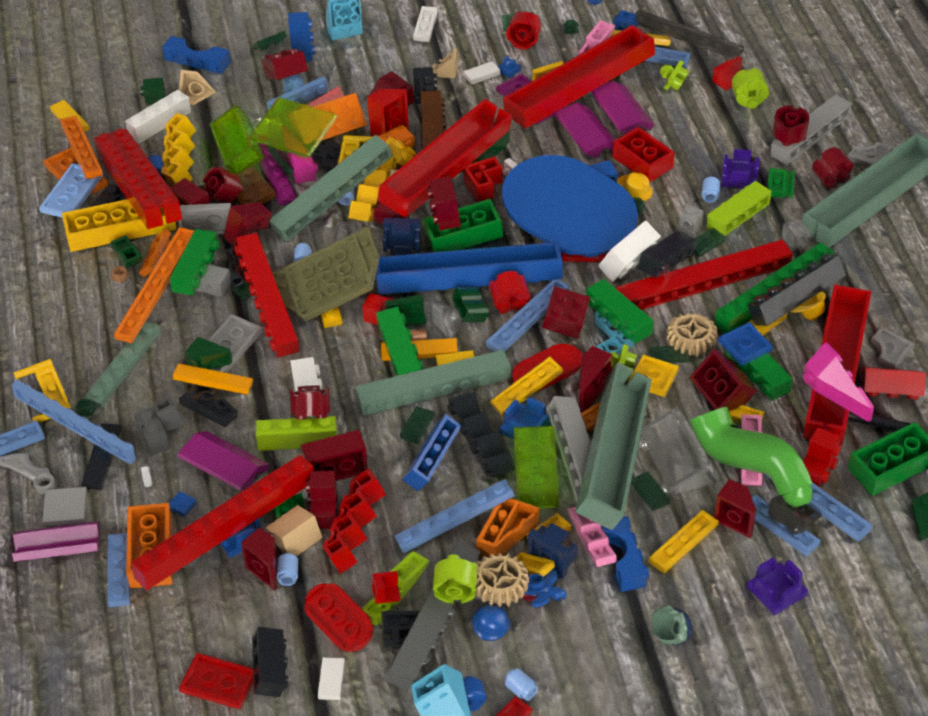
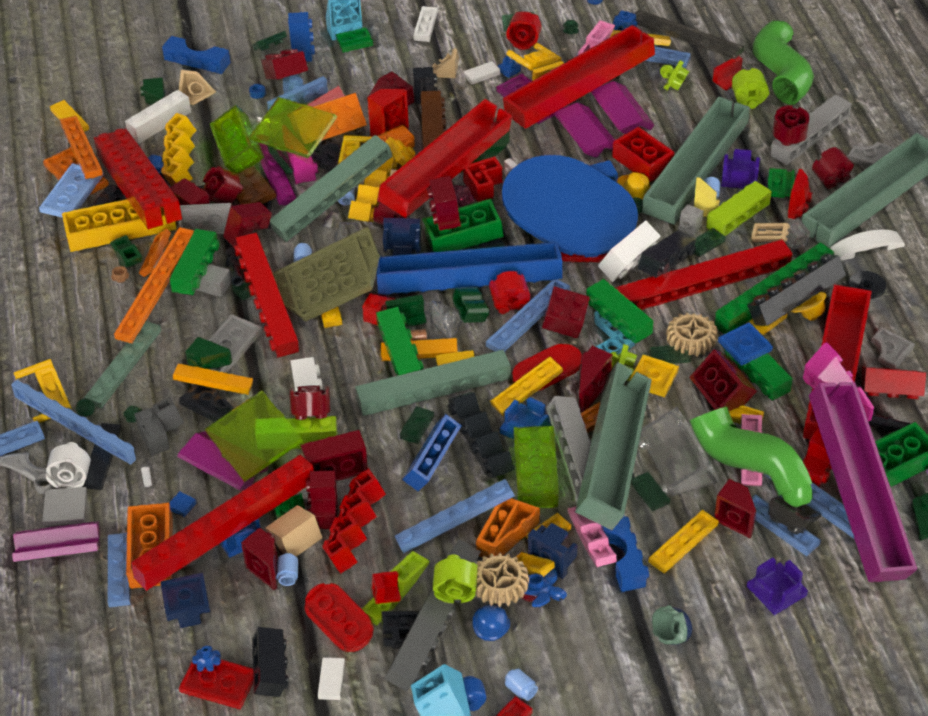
none -> white brick [46,442,91,489]
none -> clear green plate [123,406,143,423]
none -> dark blue panel [161,573,210,628]
none -> blue plant [192,646,221,671]
none -> clear neon green piece [204,390,303,482]
none -> blue tile [249,84,266,99]
none -> green plate [336,27,373,53]
none -> clear pink bracket [453,185,474,207]
none -> yellow plate [506,43,562,71]
none -> sand green piece [642,97,750,224]
none -> light yellow slope [694,177,720,217]
none -> tan tile [751,223,790,242]
none -> bright green animal [753,21,814,105]
none -> red slope [787,169,813,219]
none -> magenta piece [809,382,917,583]
none -> white slope [830,230,905,261]
none -> black dish [848,271,886,299]

